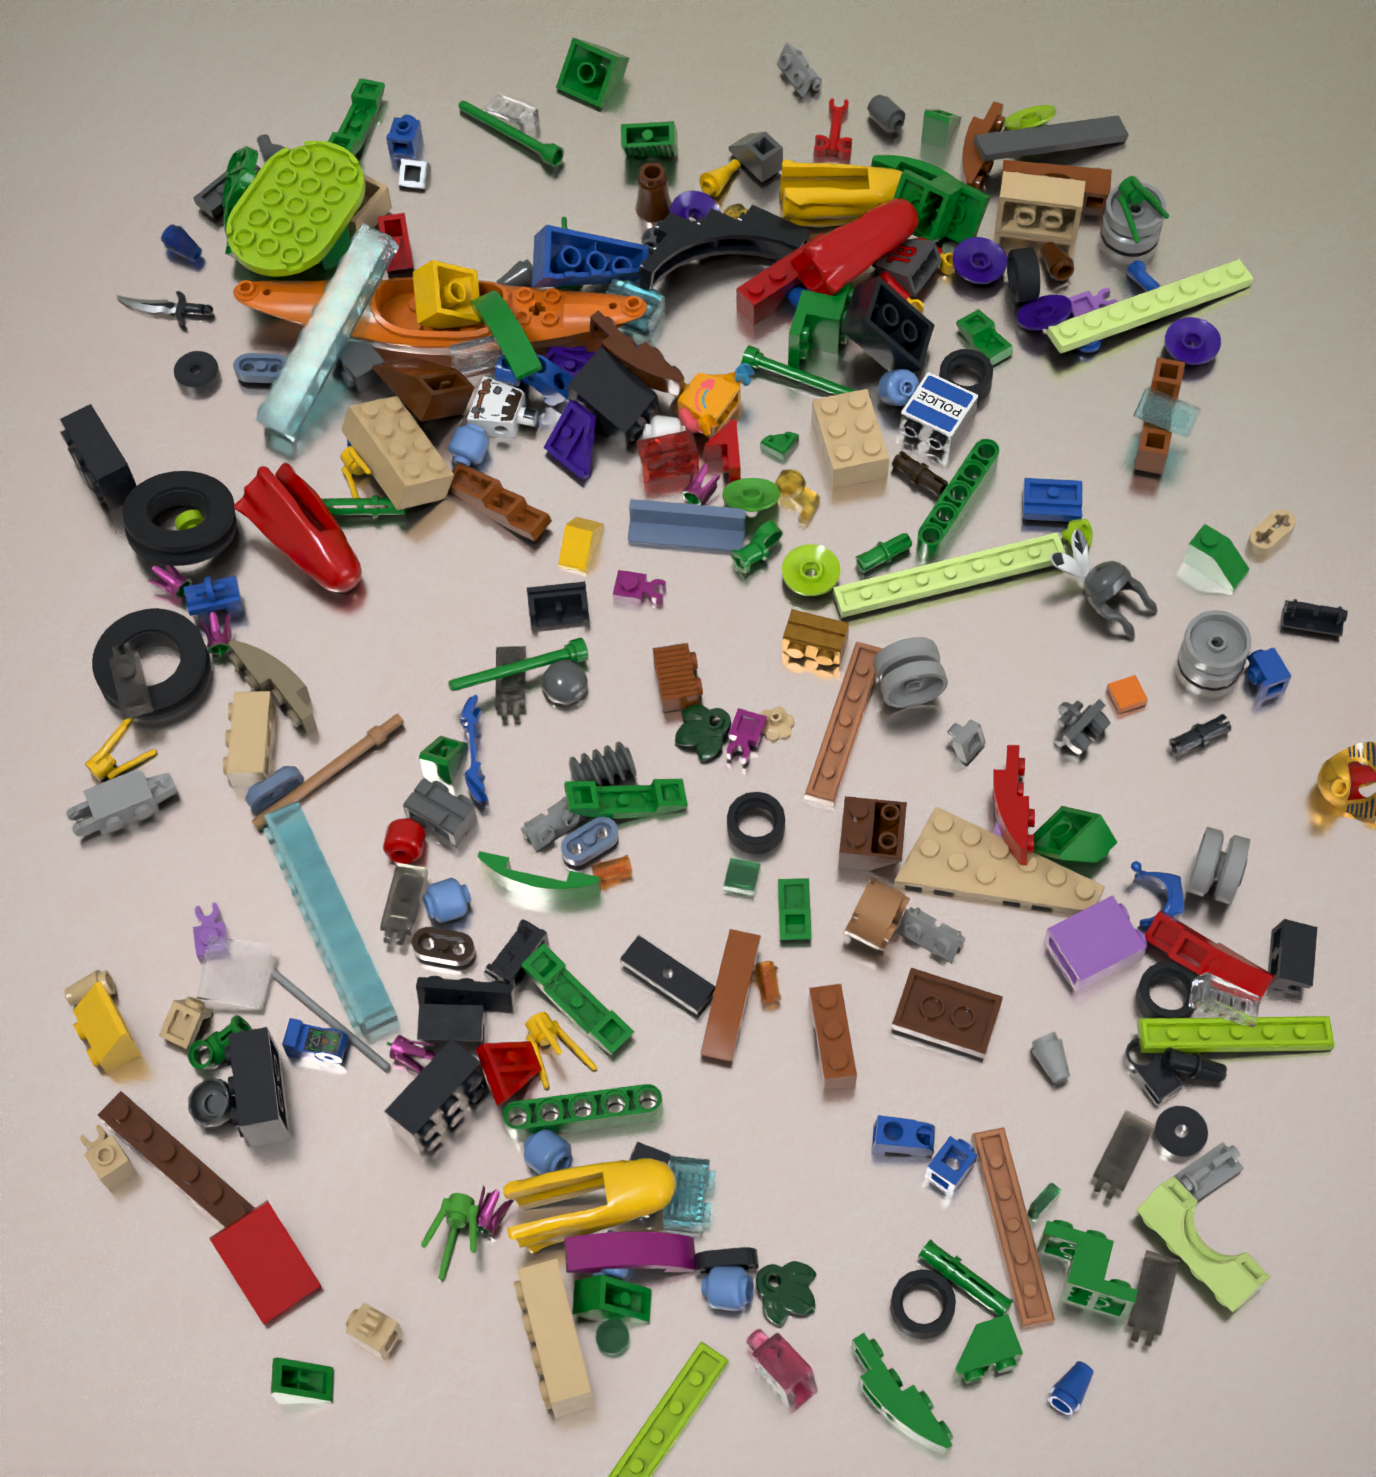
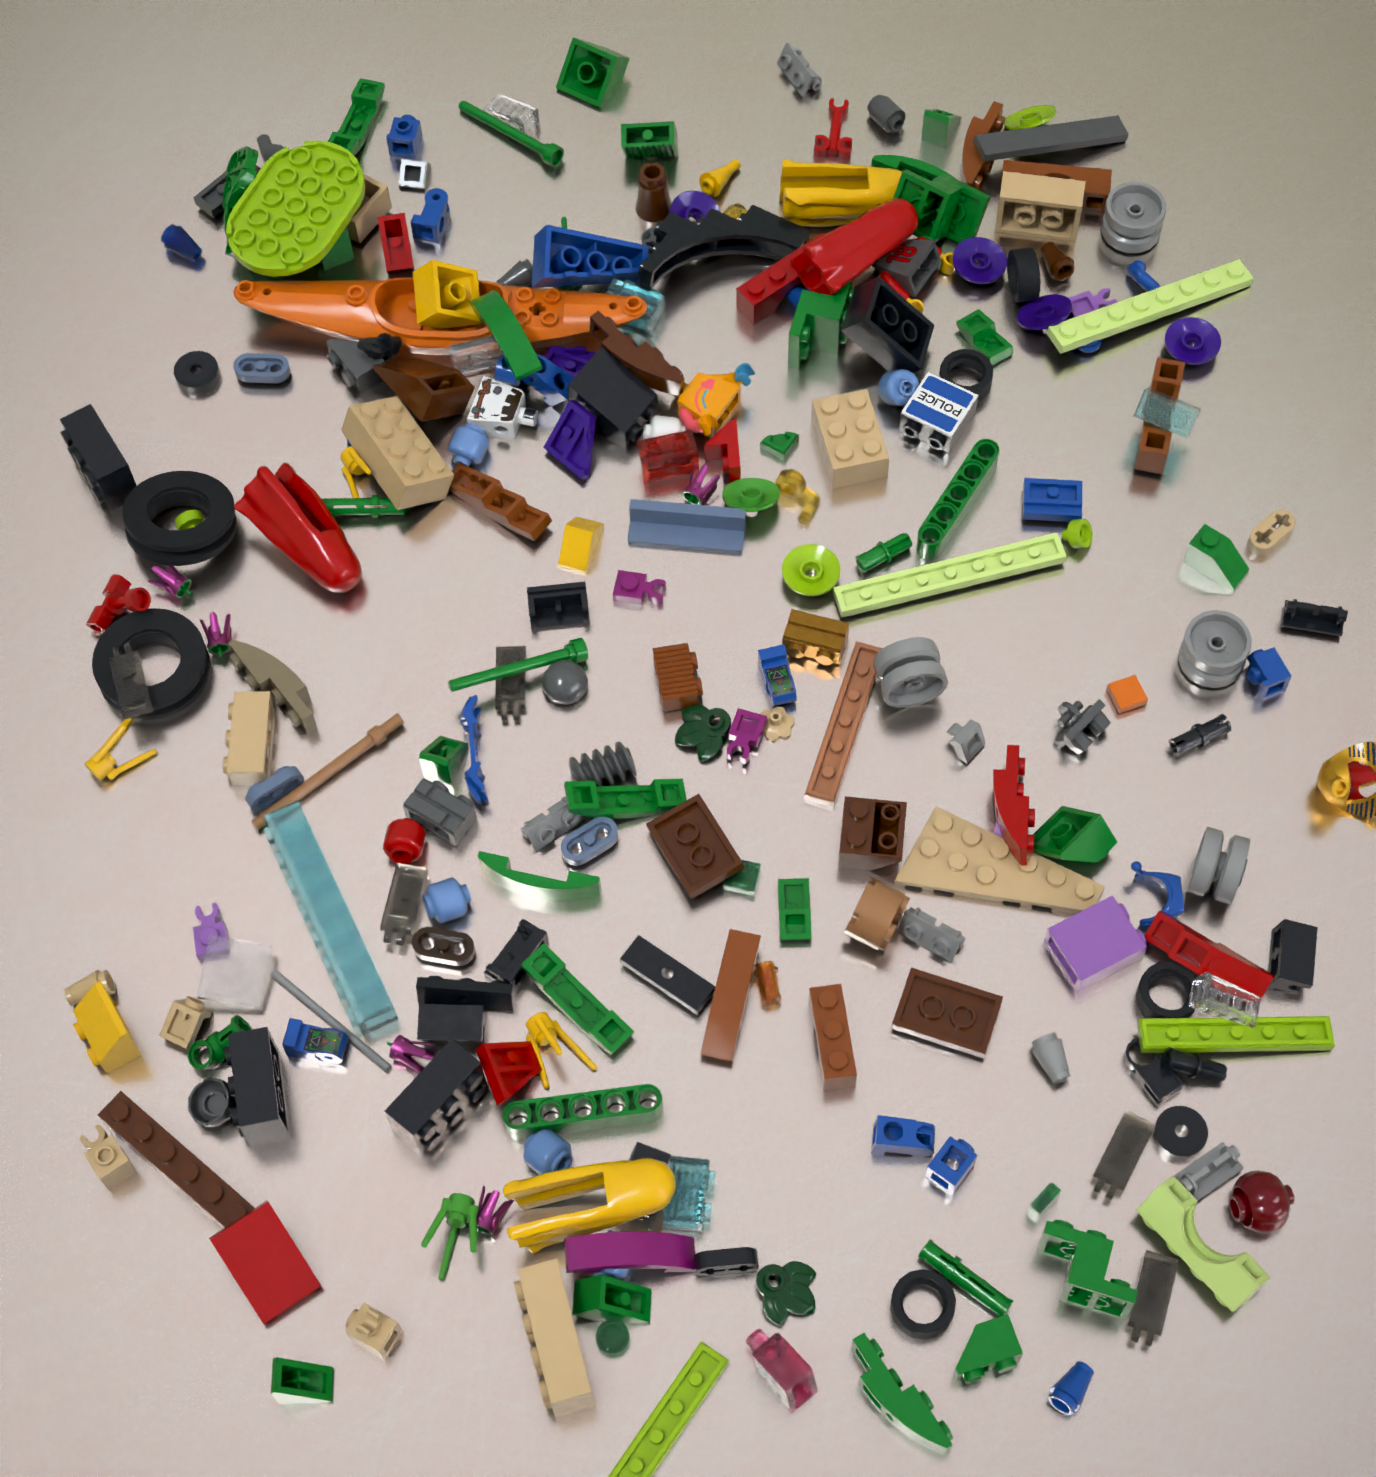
light grey hinge [66,770,177,837] -> none
piece [117,291,213,325] -> none
blue hips [184,576,242,618] -> none
clear light blue brick [255,223,399,442] -> none
clear orange pin [591,855,632,884] -> none
medium blue head [701,1266,754,1311] -> none
black tyre [727,791,785,854] -> none
dark grey slope [729,132,783,182] -> none
green connector [730,520,783,574] -> none
green piece [741,345,871,399] -> none
dark brown pin [892,451,948,497] -> none
nougat tile [972,1127,1055,1329] -> none
dark grey hair [1050,530,1158,638] -> none
green plant [1117,176,1169,244] -> none
none -> red bar [86,574,151,634]
none -> black piece [357,333,402,361]
none -> blue leg [411,188,450,243]
none -> reddish brown plate [646,794,745,899]
none -> blue leg [758,644,797,706]
none -> dark red plant [1229,1170,1294,1234]

